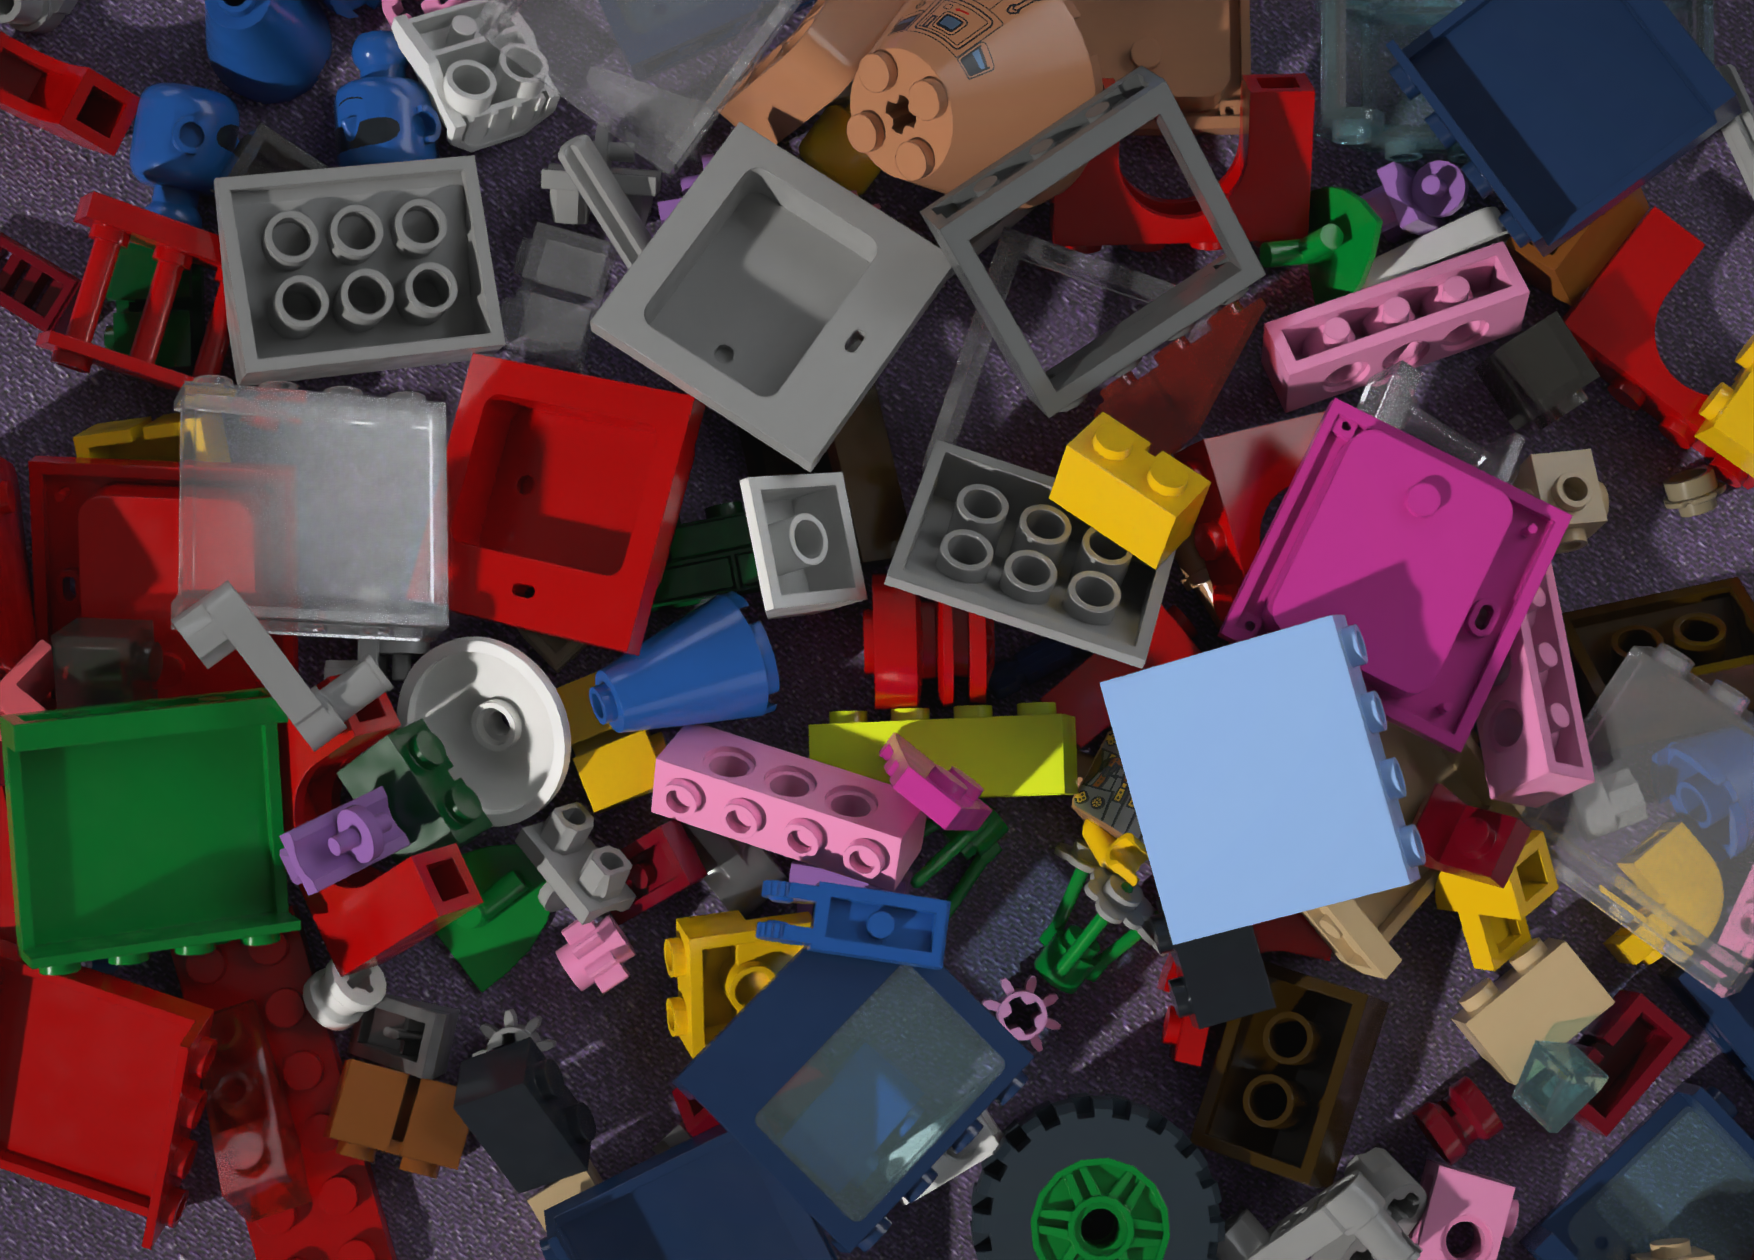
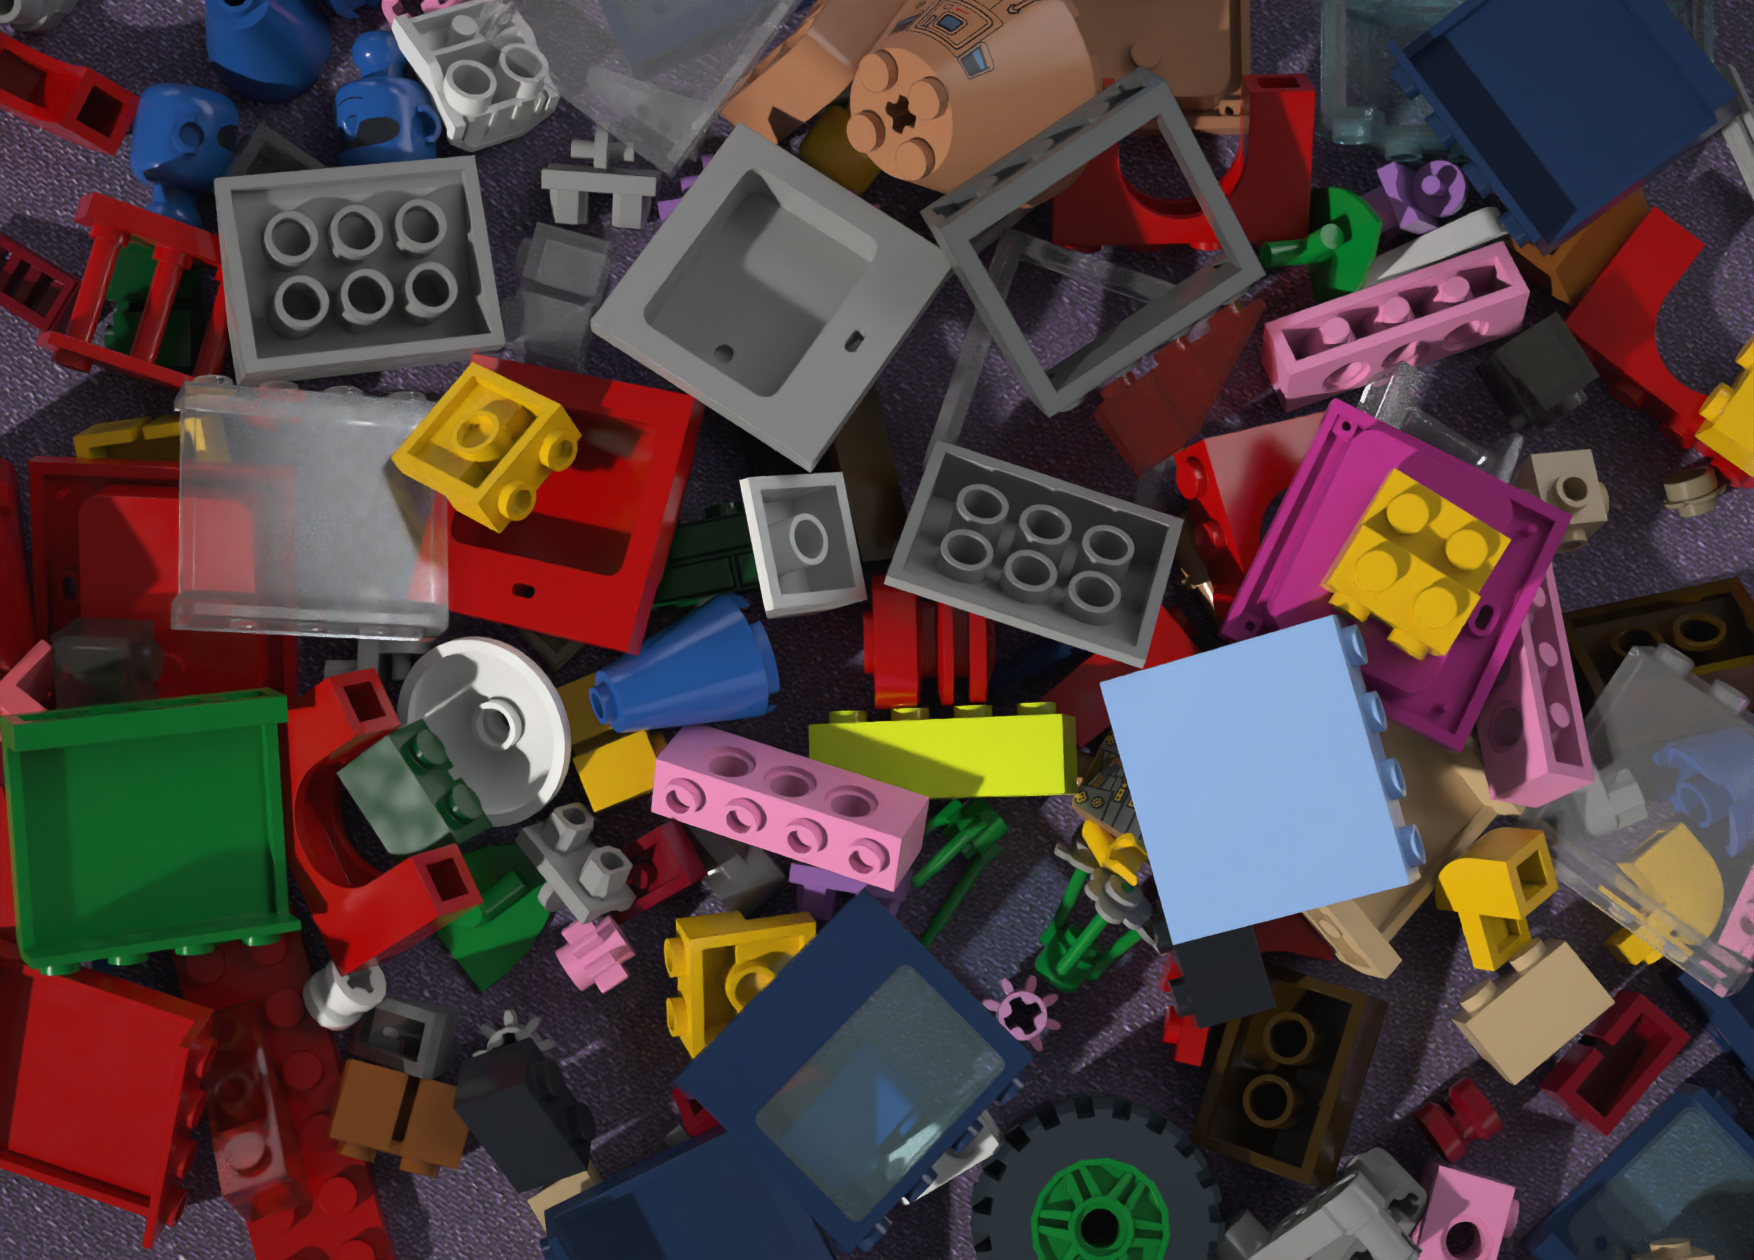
light grey beam [171,580,394,752] -> none
medium lavender hips [279,786,411,896] -> none
light grey axle [558,134,652,270] -> none
blue hinge [756,880,951,970] -> none
dark pink wing [879,732,993,831] -> none
yellow piece [1049,412,1211,570] -> none
dark red slope [1411,783,1532,889] -> none
clear light blue slope [1512,1040,1609,1133] -> none
none -> yellow plate [390,362,582,534]
none -> yellow plate [1319,468,1511,660]

